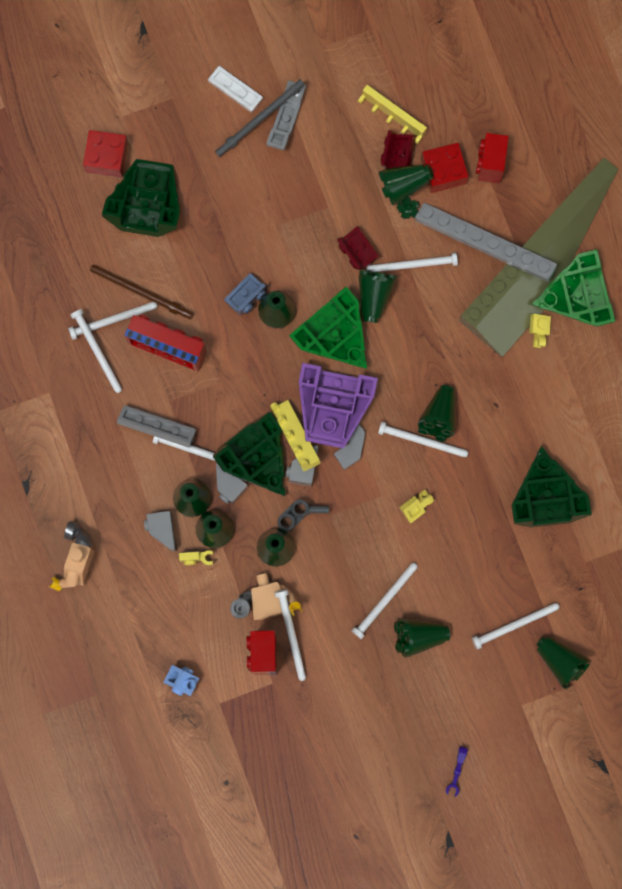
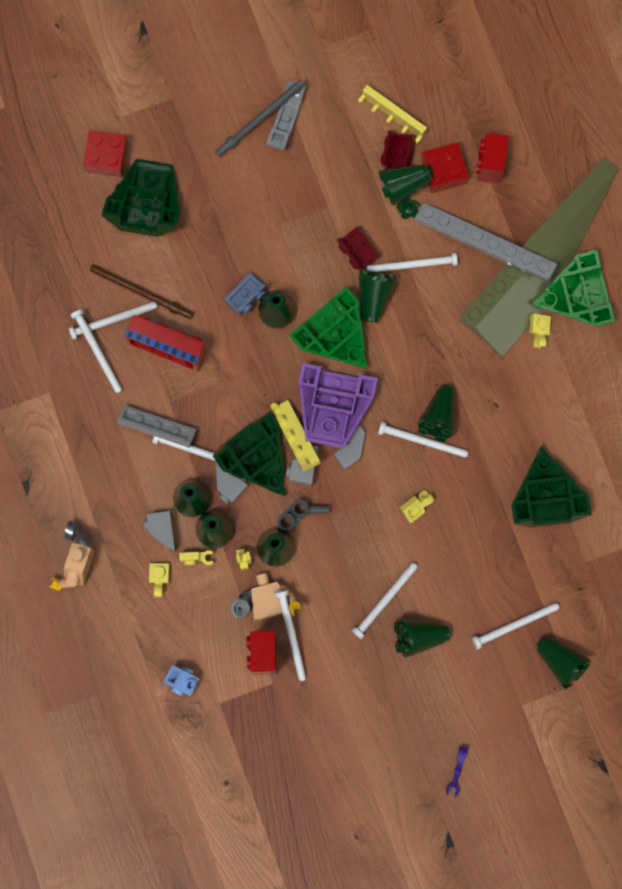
white tile [208,66,263,113] -> none
none -> light yellow plate [149,563,169,597]
none -> light yellow plate [236,548,252,571]

